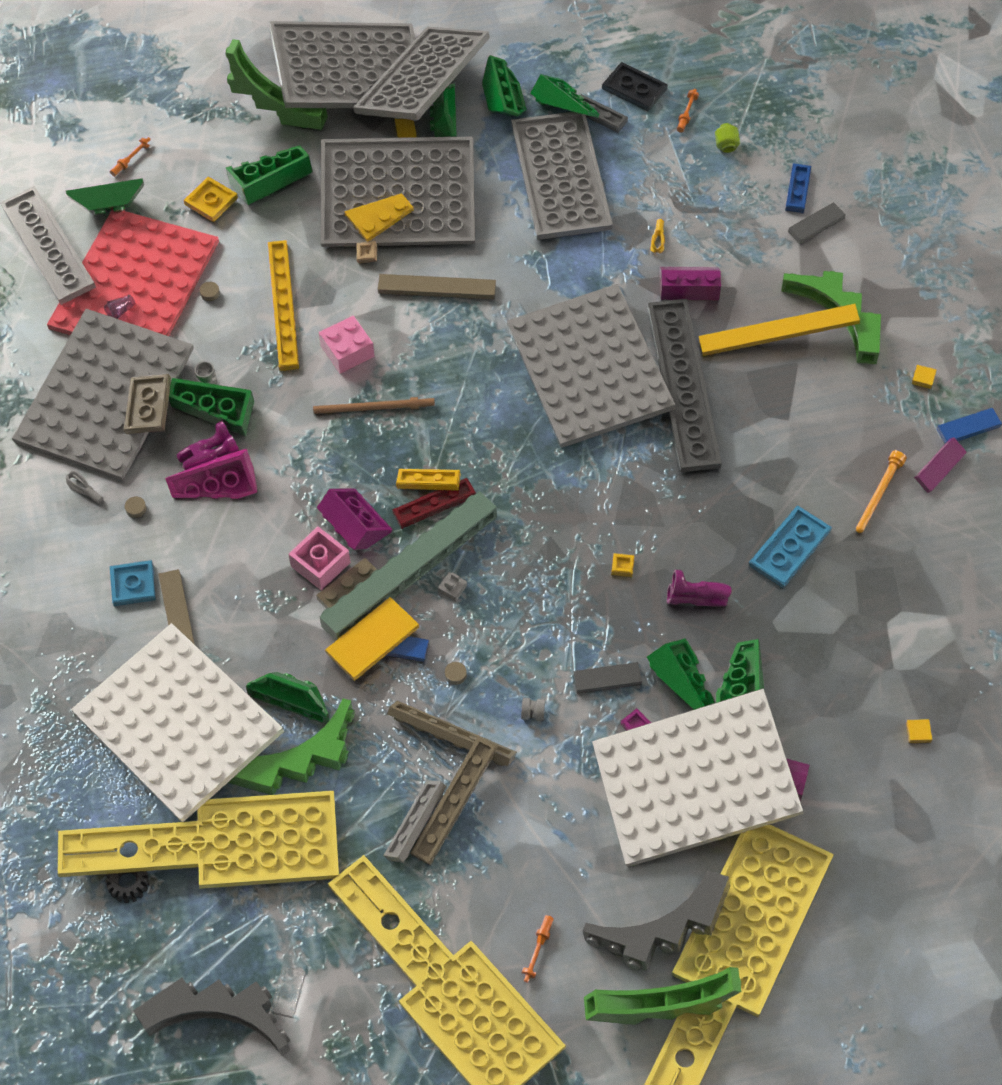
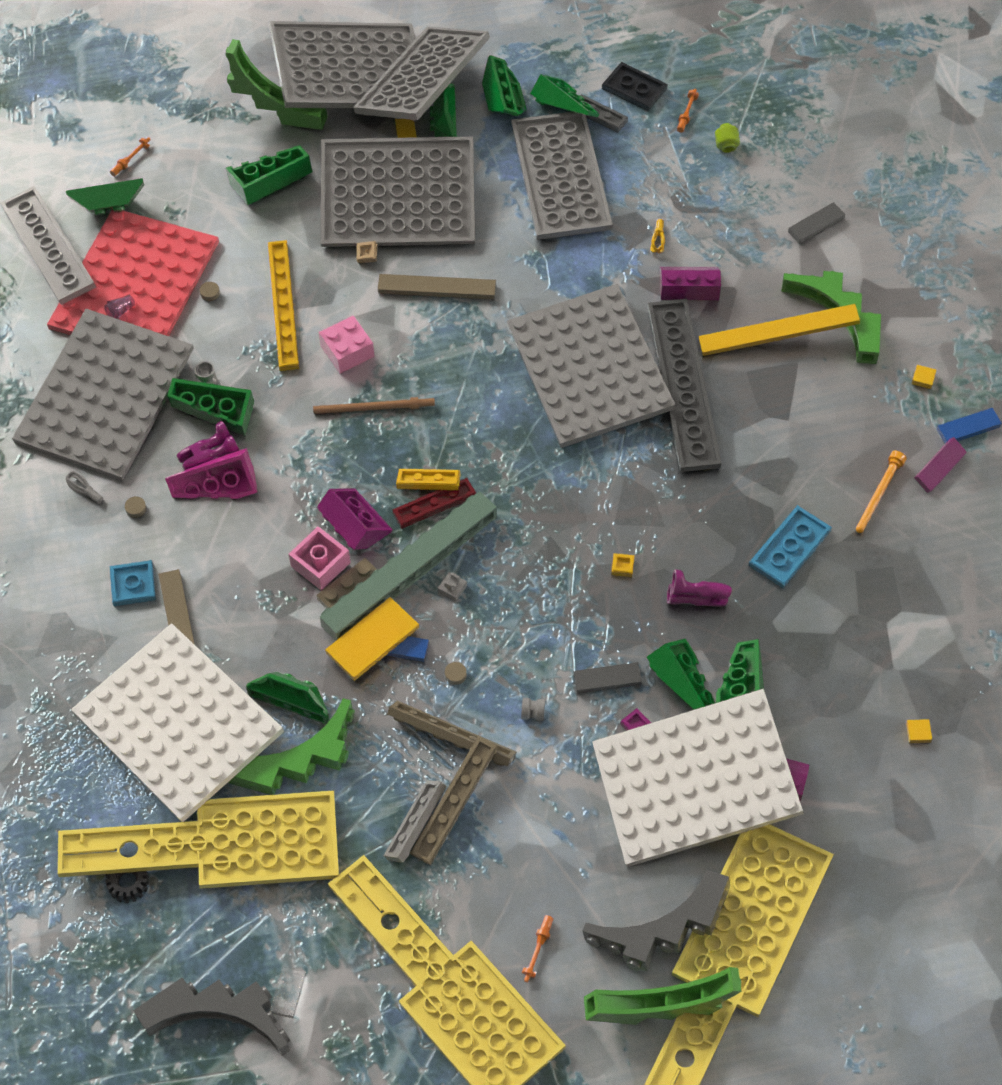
dark tan tile [124,374,171,434] -> none
yellow plate [184,176,238,222] -> none
yellow wing [344,193,414,242] -> none
blue tile [785,163,812,213] -> none

